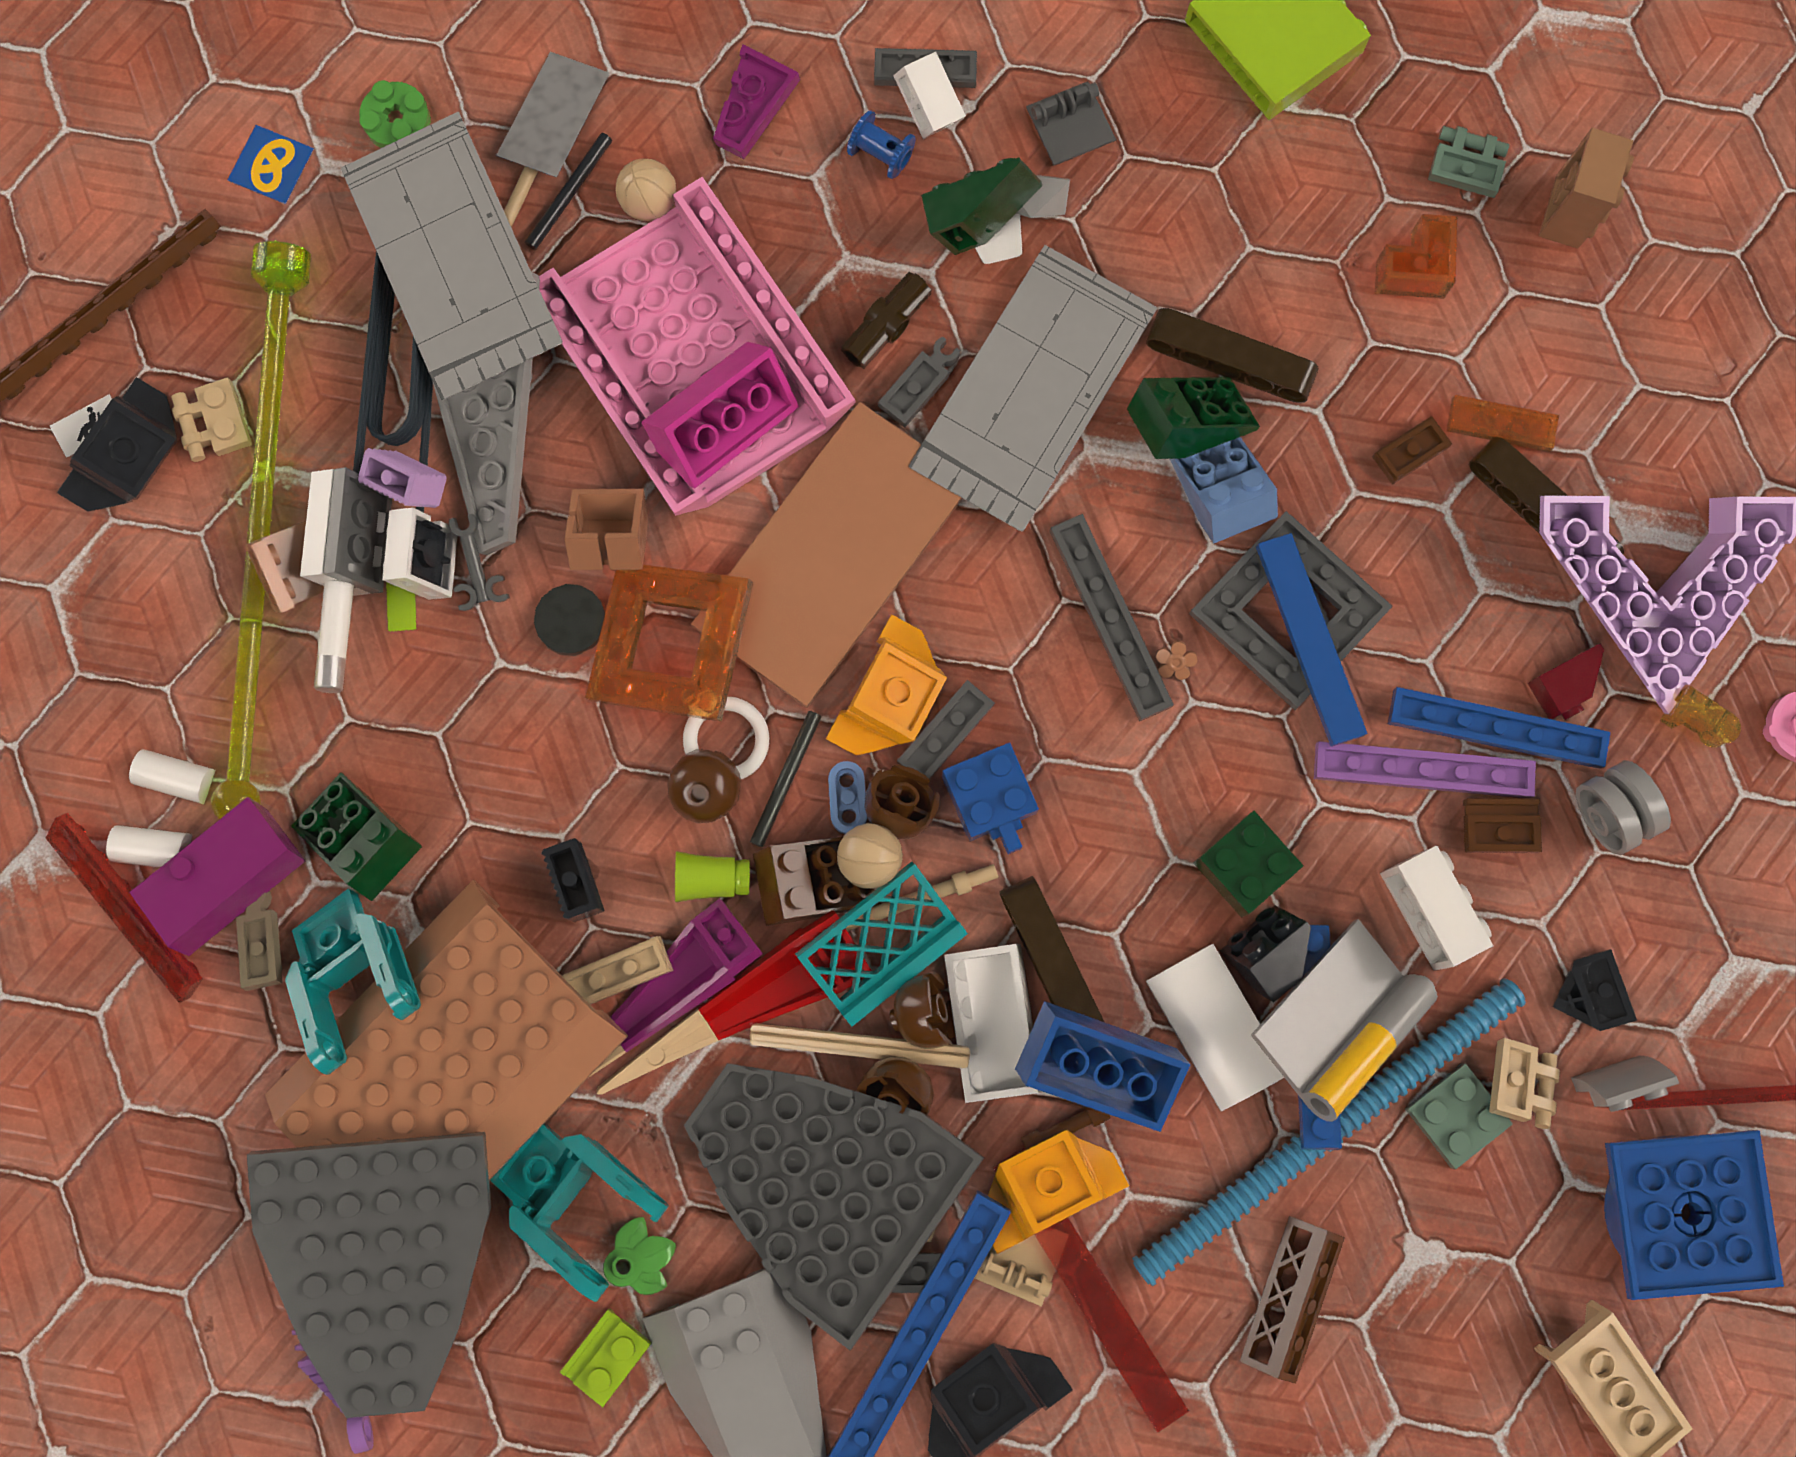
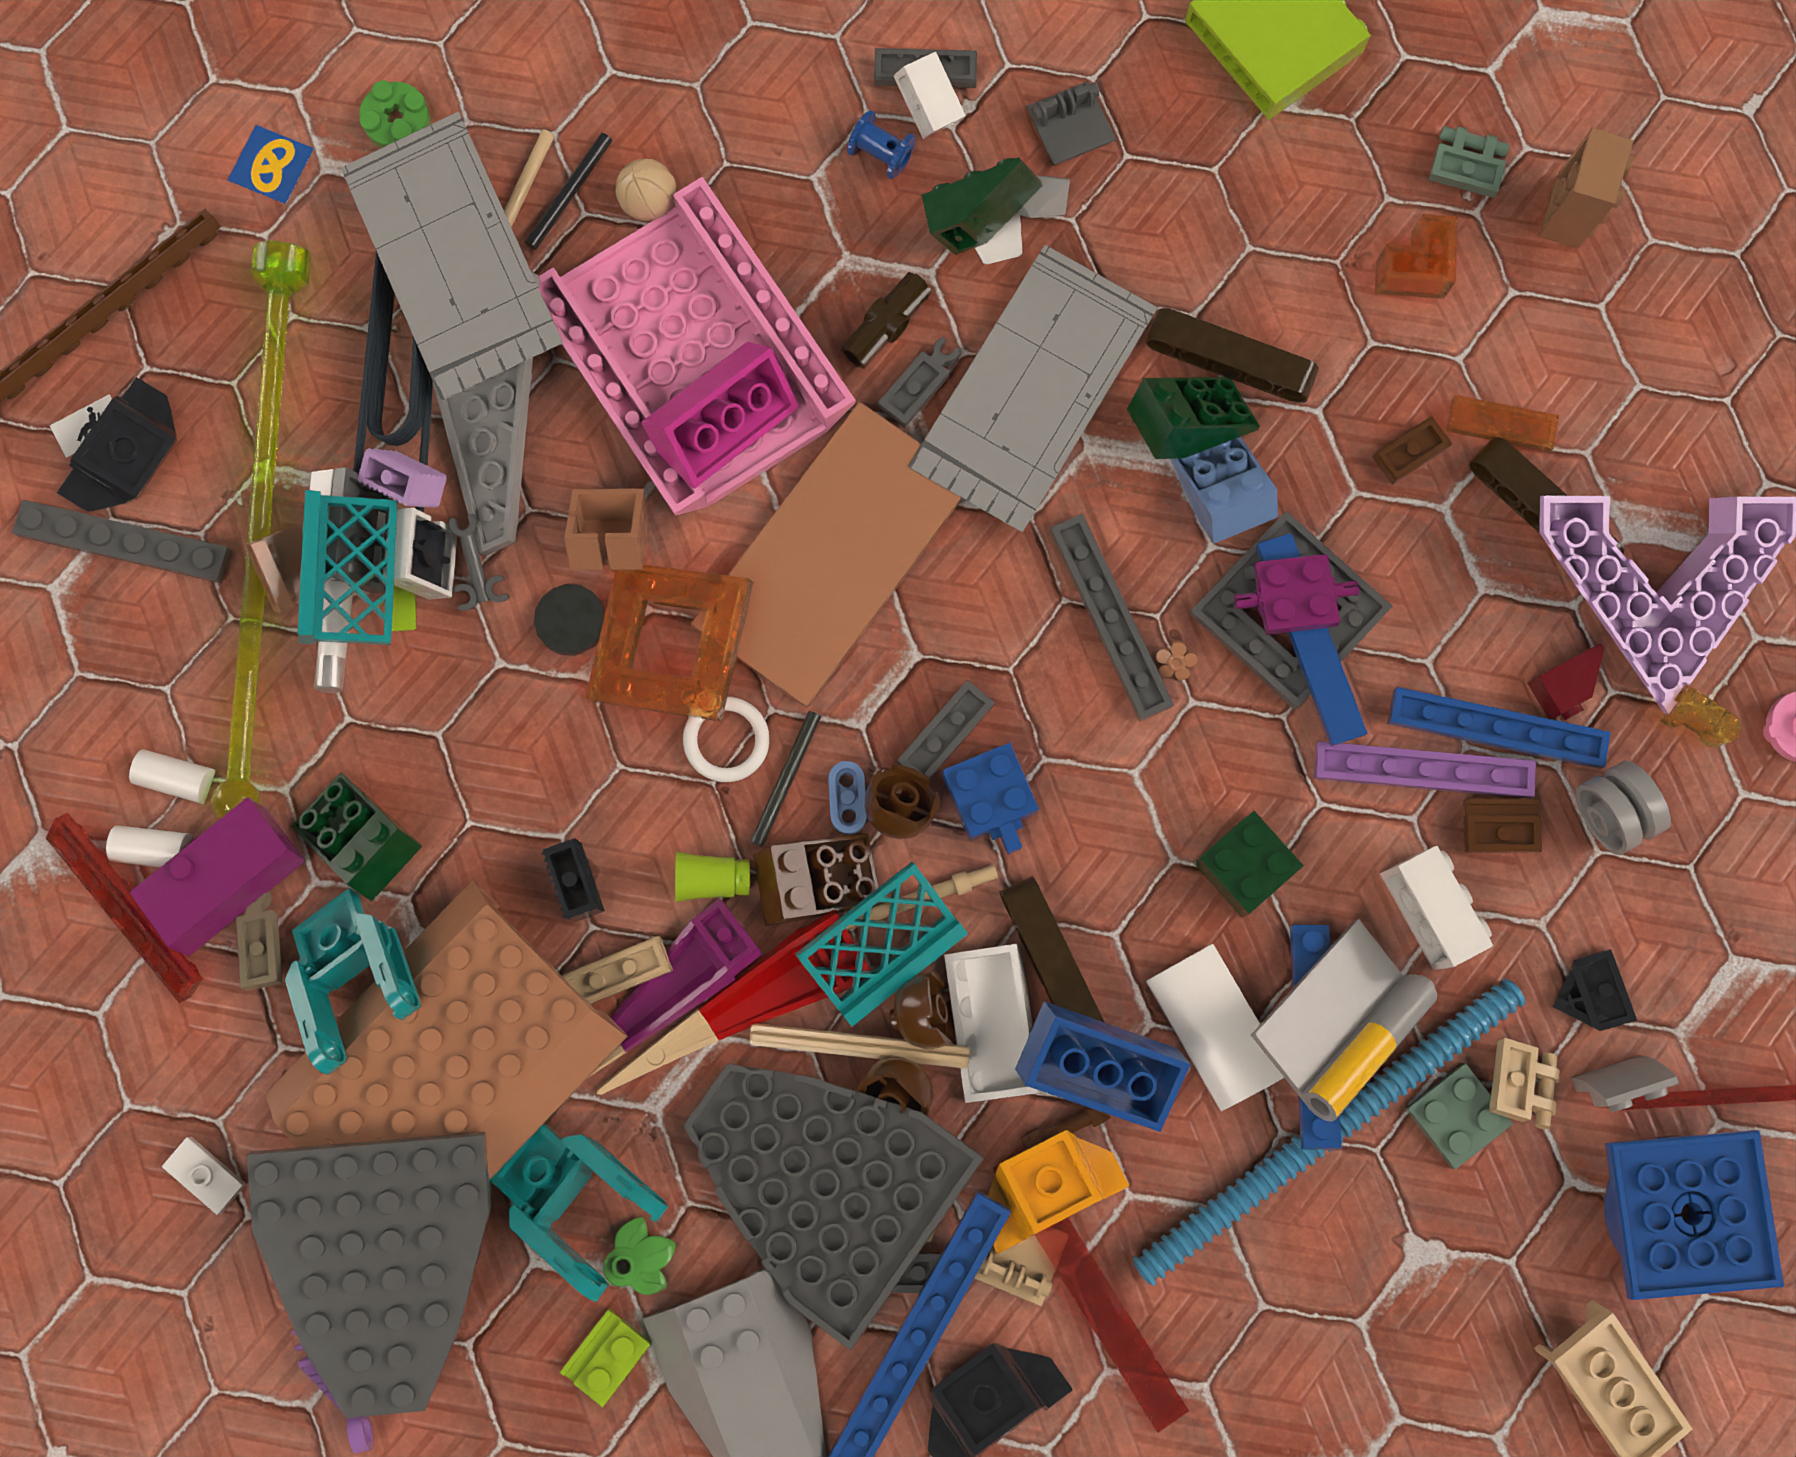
tan plate [171,377,252,462] -> none
flat silver sticker [496,52,609,177] -> none
reddish brown cylinder [667,749,741,823] -> none
magenta wing [713,44,800,159] -> none
light orange piece [825,614,947,756] -> none
tan piece [837,823,903,889] -> none
black slope [1220,905,1311,1003] -> none
reddish brown fence [1240,1216,1345,1384] -> none
none -> dark grey plate [12,500,232,584]
none -> white plate [162,1136,247,1215]
none -> teal fence [298,490,397,645]
none -> magenta plate [1234,554,1359,635]

